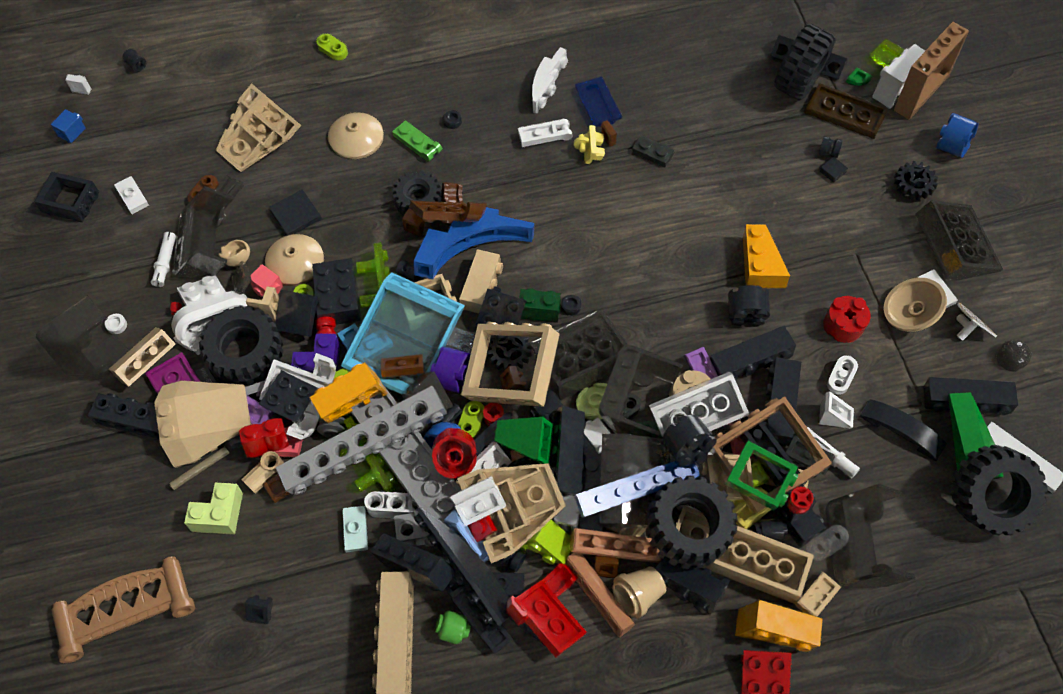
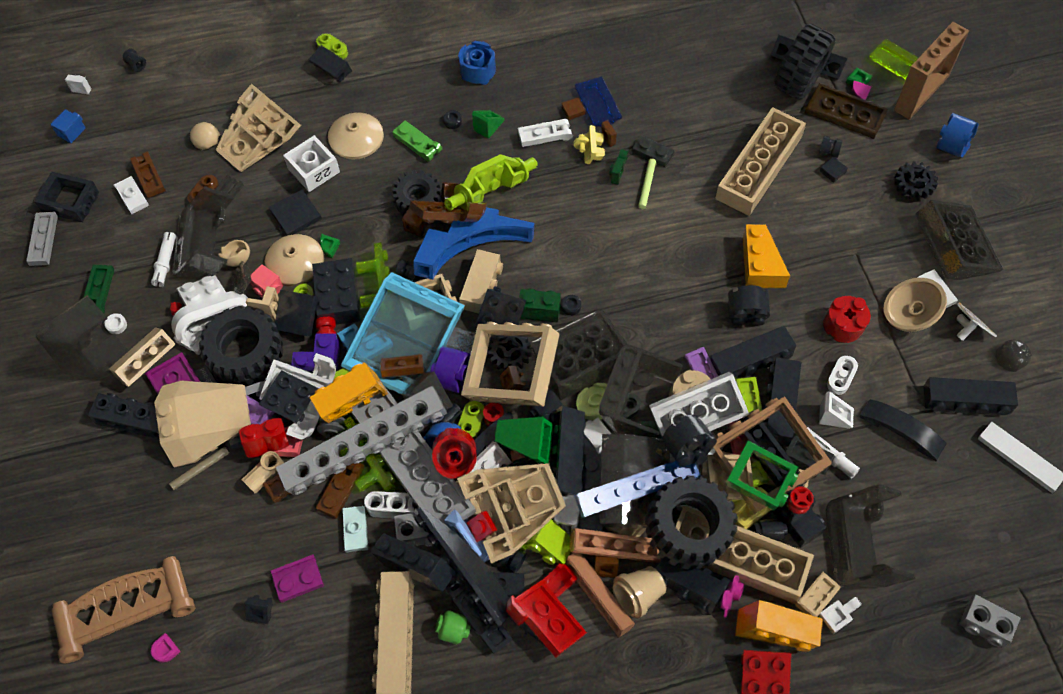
yellowish green brick [185,483,243,534] -> none
white plate [450,476,506,526] -> none
white slope [532,47,568,114] -> none
clear plate [806,525,849,561] -> none
white wedge [872,44,926,109] -> none
green wedge [948,392,1003,478] -> none
black tyre [951,445,1048,536] -> none
none -> light grey plate [26,212,58,266]
none -> dark green plate [80,265,115,317]
none -> reddish brown plate [130,151,166,198]
none -> dark pink tile [151,633,181,663]
none -> tan hair [190,122,220,150]
none -> magenta plate [271,555,324,603]
none -> white brick [283,135,340,192]
none -> black hinge [309,45,352,82]
none -> reddish brown plate [316,463,364,519]
none -> green tile [320,234,340,258]
none -> lime plate [444,154,537,211]
none -> blue brick [459,41,496,85]
none -> green slope [472,110,505,139]
none -> reddish brown tile [562,97,586,120]
none -> dark green plate [609,149,628,185]
none -> yellowish green bar [638,159,656,209]
none -> tan brick [716,107,806,216]
none -> dark pink plate [720,575,744,618]
none -> lime plate [735,377,762,413]
none -> white plate [819,597,861,634]
none -> dark pink tile [852,80,872,100]
none -> light grey brick [959,595,1020,647]

